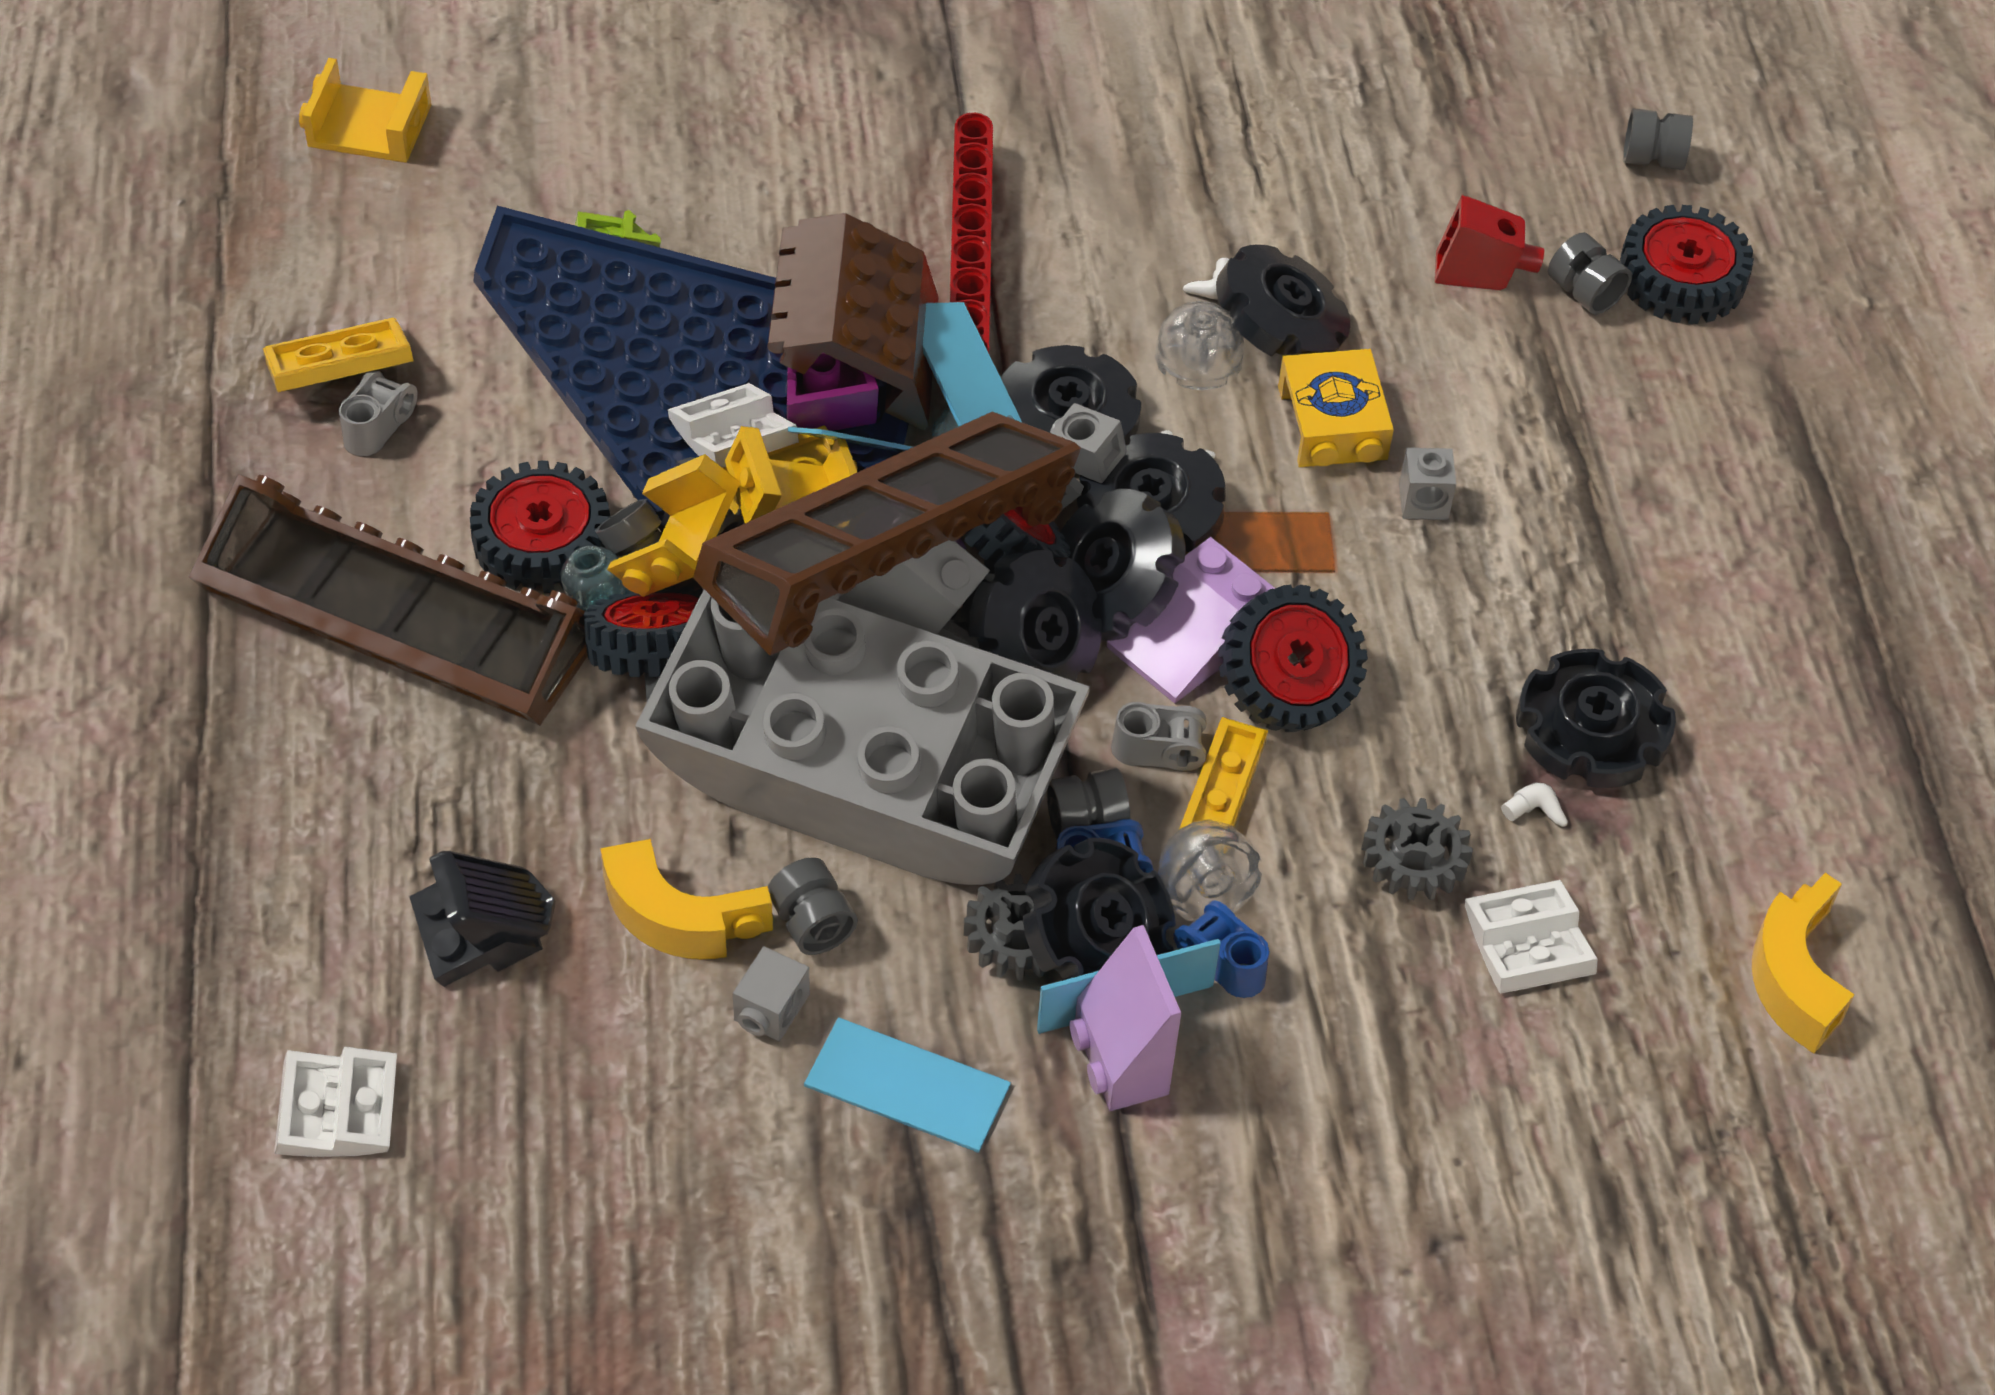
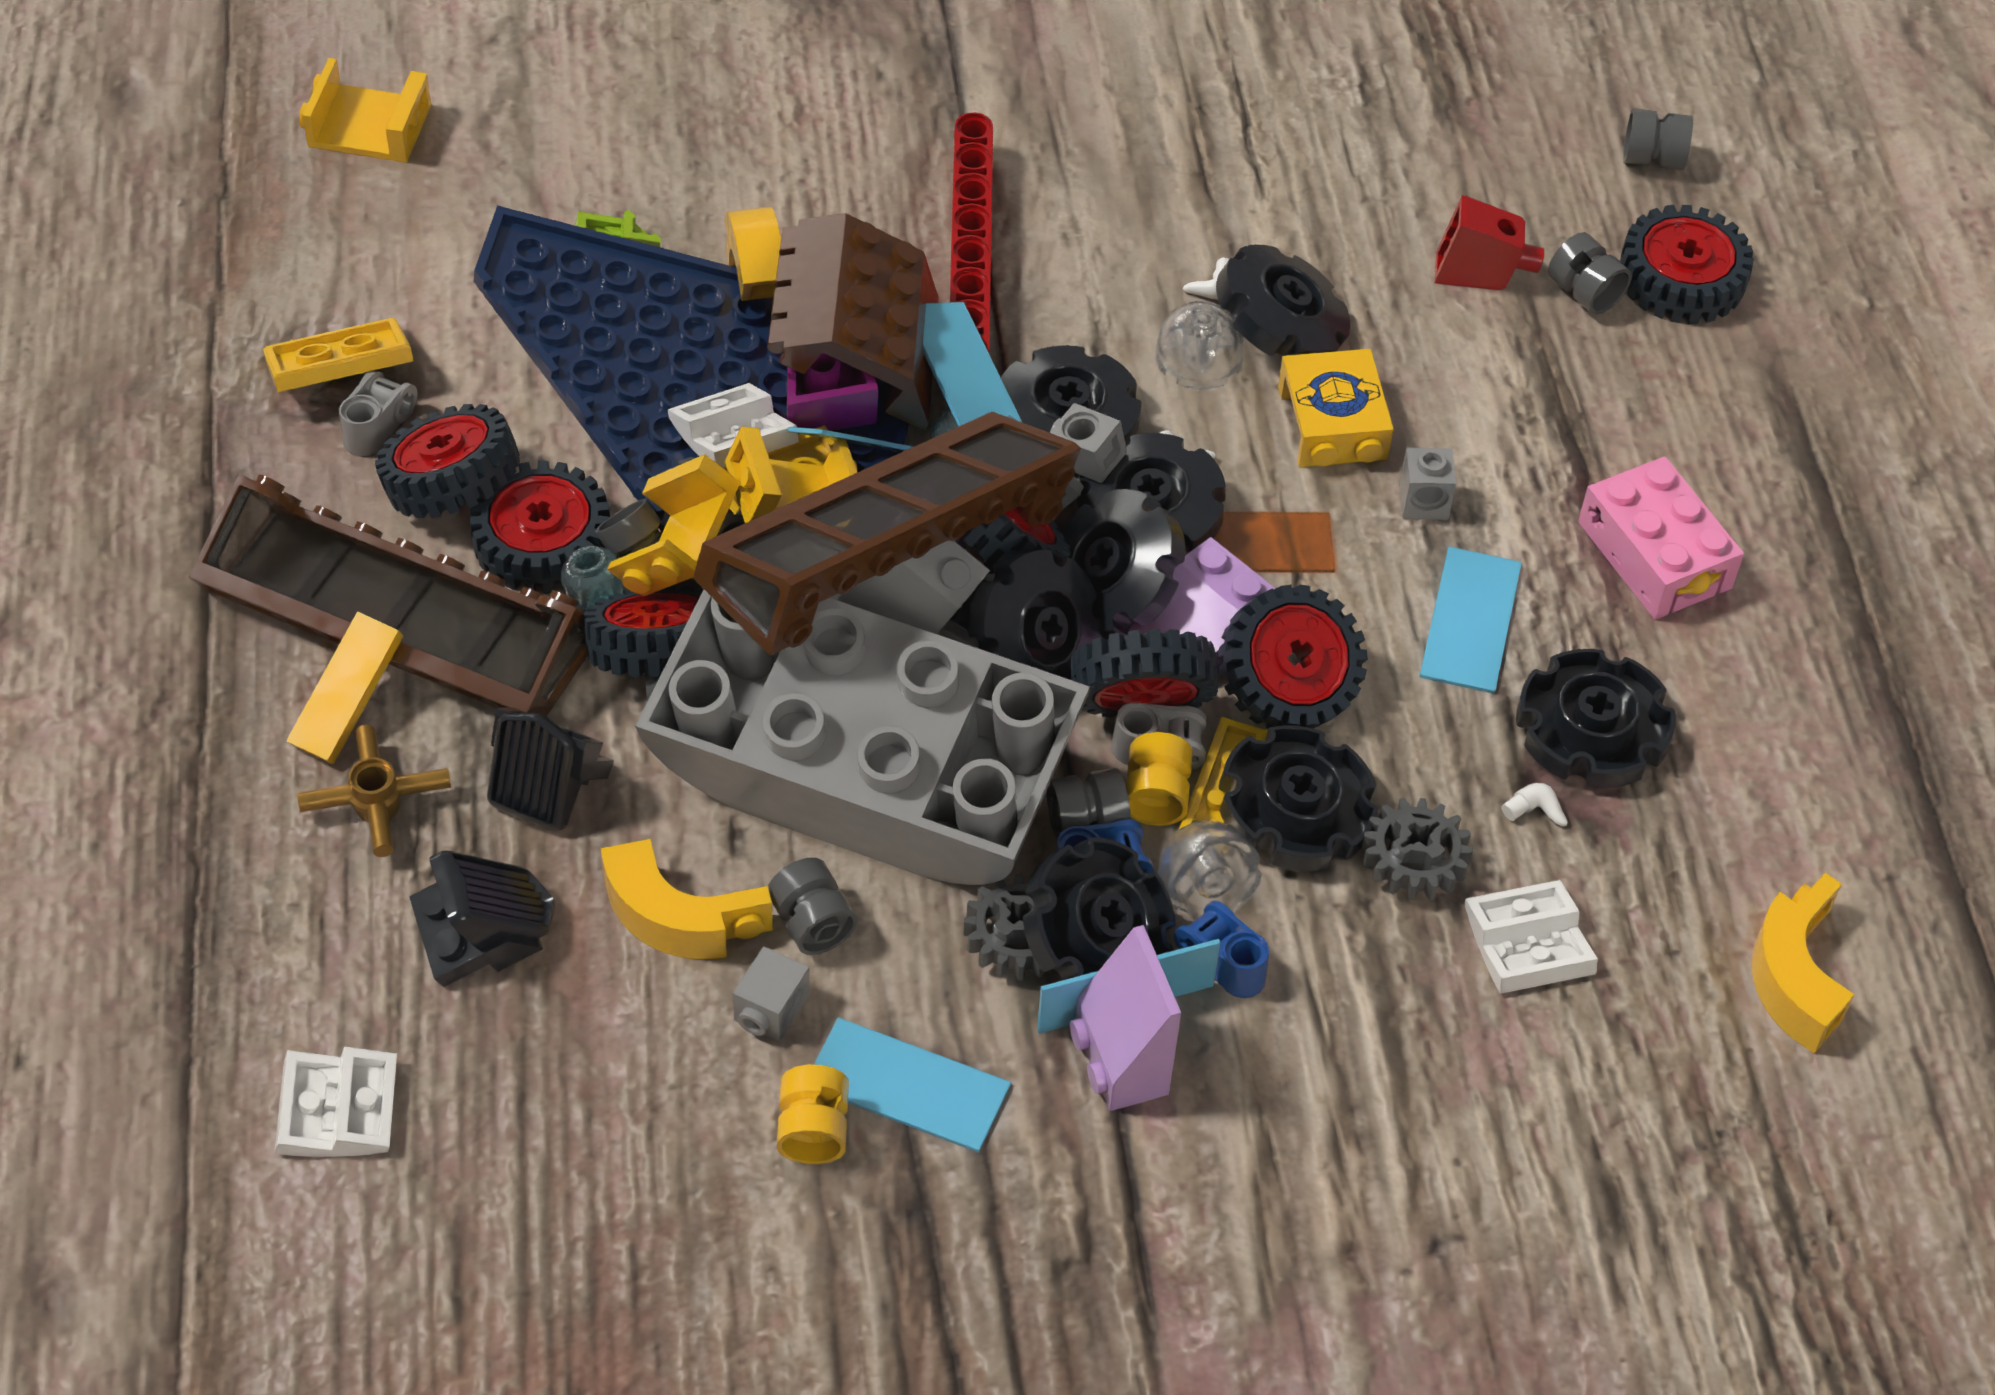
none -> yellow tile [286,611,404,765]
none -> pearl gold bar [297,725,451,857]
none -> black wheel [375,404,520,518]
none -> black piece [487,708,614,831]
none -> yellow arch [724,206,781,301]
none -> yellow wheel [777,1064,849,1164]
none -> black wheel [1071,629,1218,718]
none -> yellow wheel [1126,732,1193,826]
none -> black piece [1218,725,1378,871]
none -> medium azure piece [1419,546,1522,694]
none -> bright pink piece [1578,456,1744,620]

